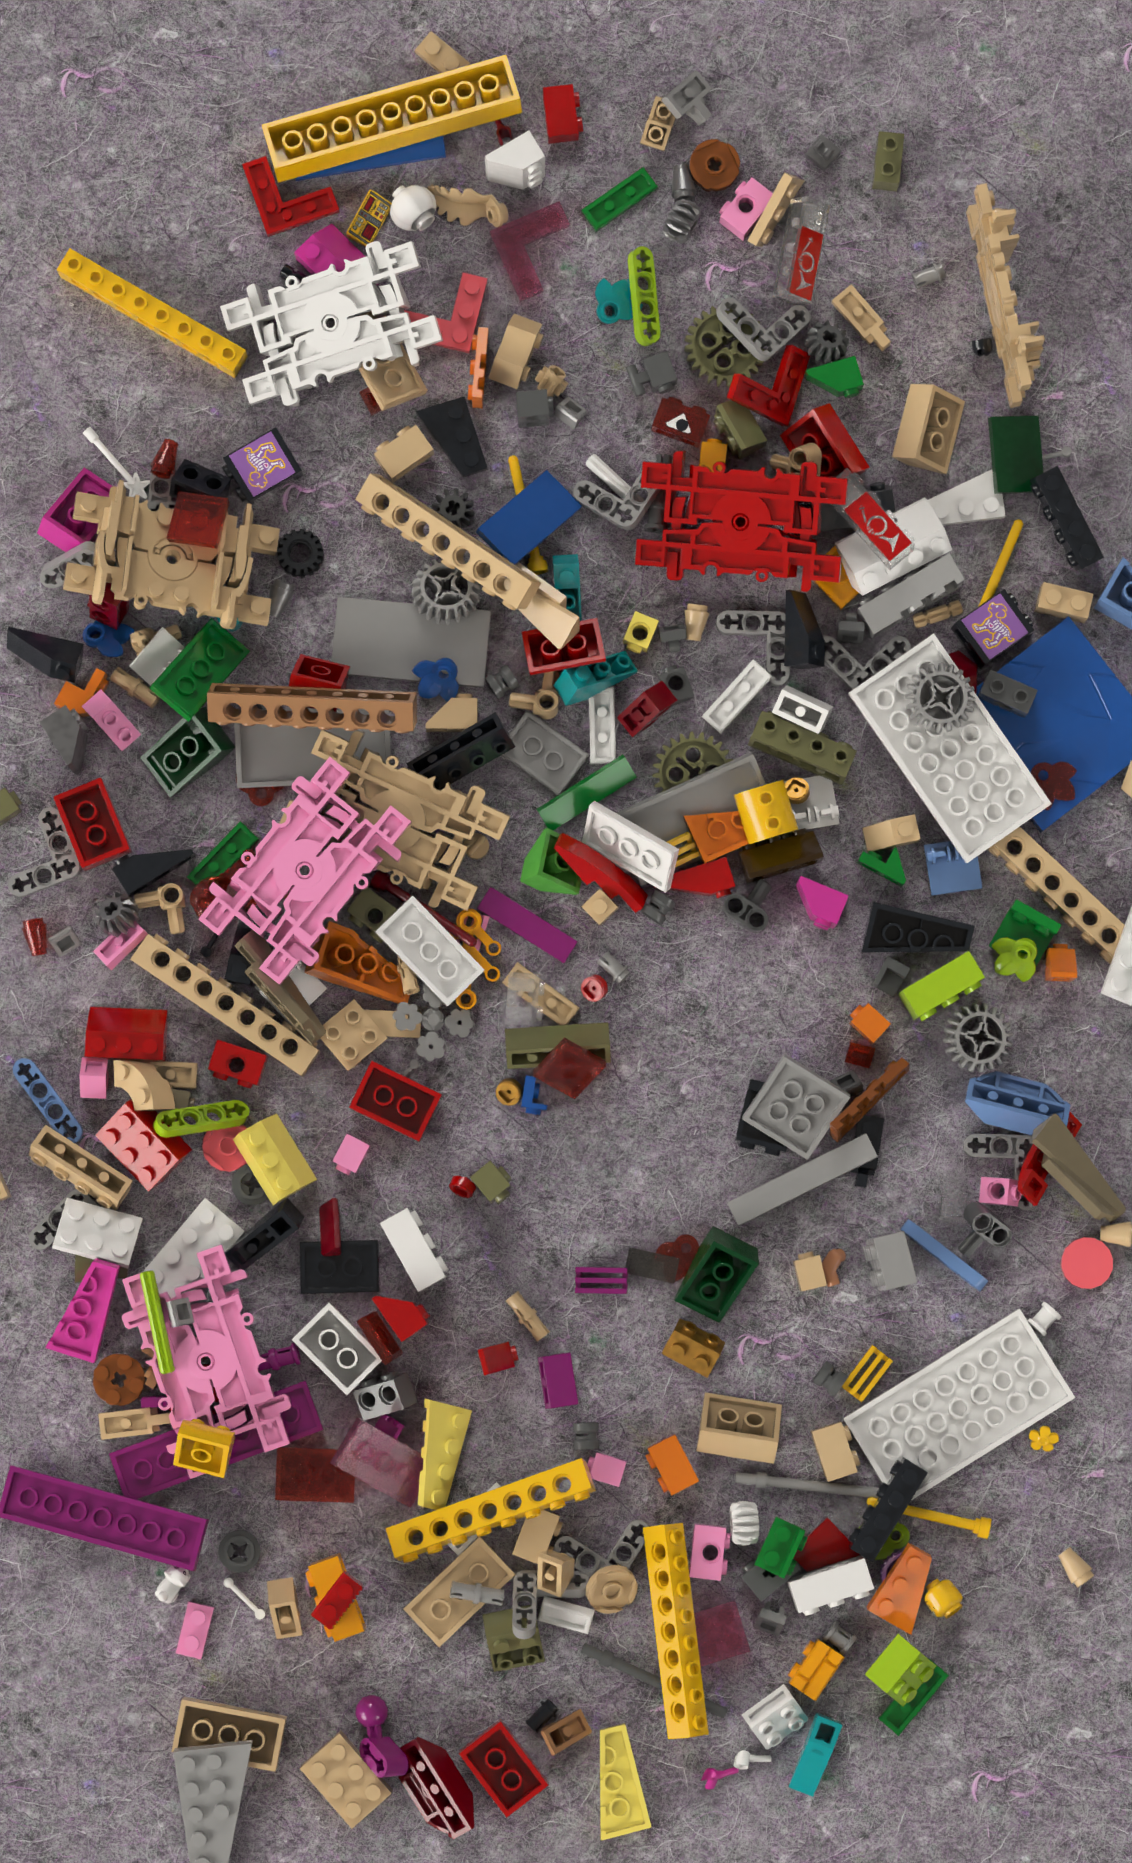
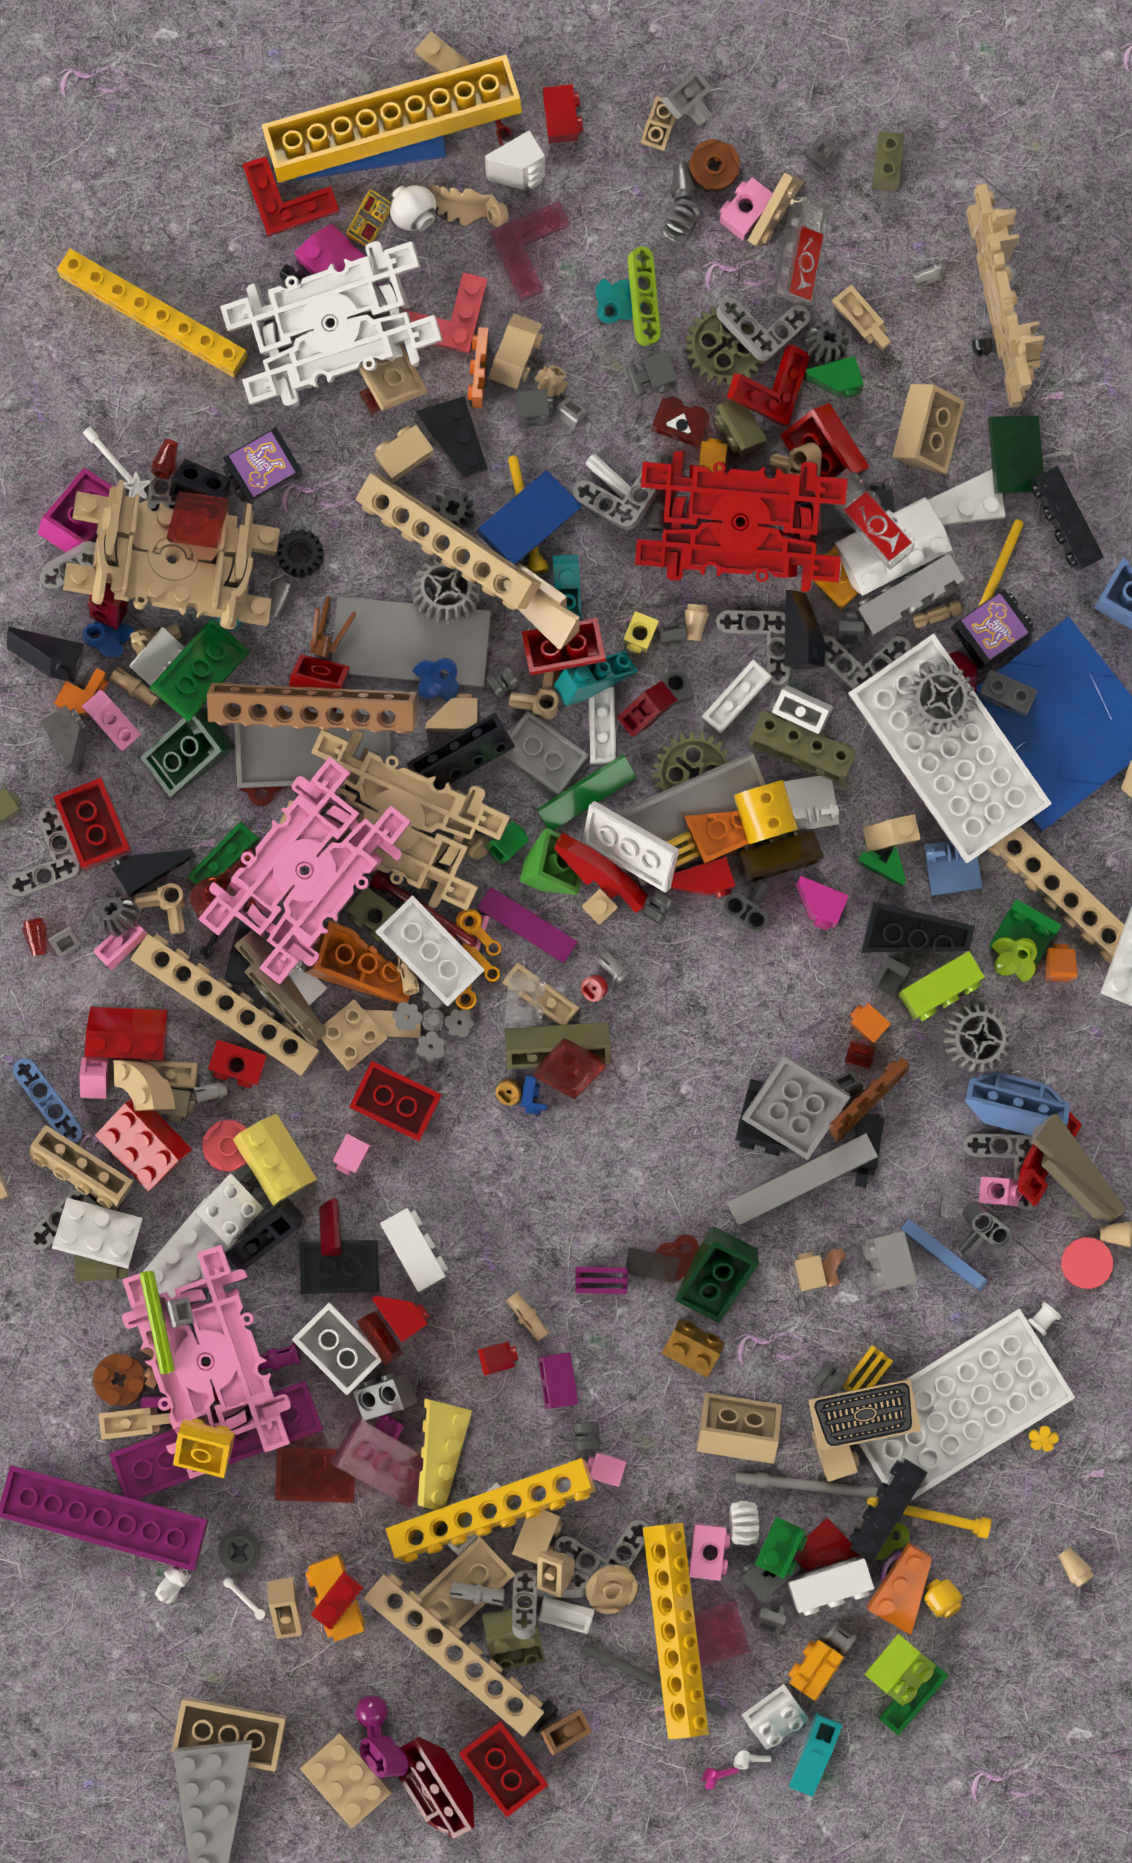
dark pink wing [45,1258,120,1363] -> none
lime beam [153,1100,250,1138] -> none
bright pink plate [176,1601,214,1659] -> none
red tile [449,1176,476,1198] -> none
olive brick [470,1160,512,1205] -> none
green tile [581,167,658,232] -> none
light yellow wing [600,1723,651,1841] -> none
orange brick [645,1434,699,1496] -> none
pearl gold tile [785,777,810,804] -> none
clear red plate [1031,761,1077,811] -> none
tan brick [1034,582,1093,623] -> none
none -> light grey pin [193,1079,227,1104]
none -> white hinge [195,1173,264,1246]
none -> dark orange plant [309,596,356,658]
none -> tan brick [363,1573,544,1737]
none -> green brick [484,821,530,866]
none -> tile [808,1379,921,1451]

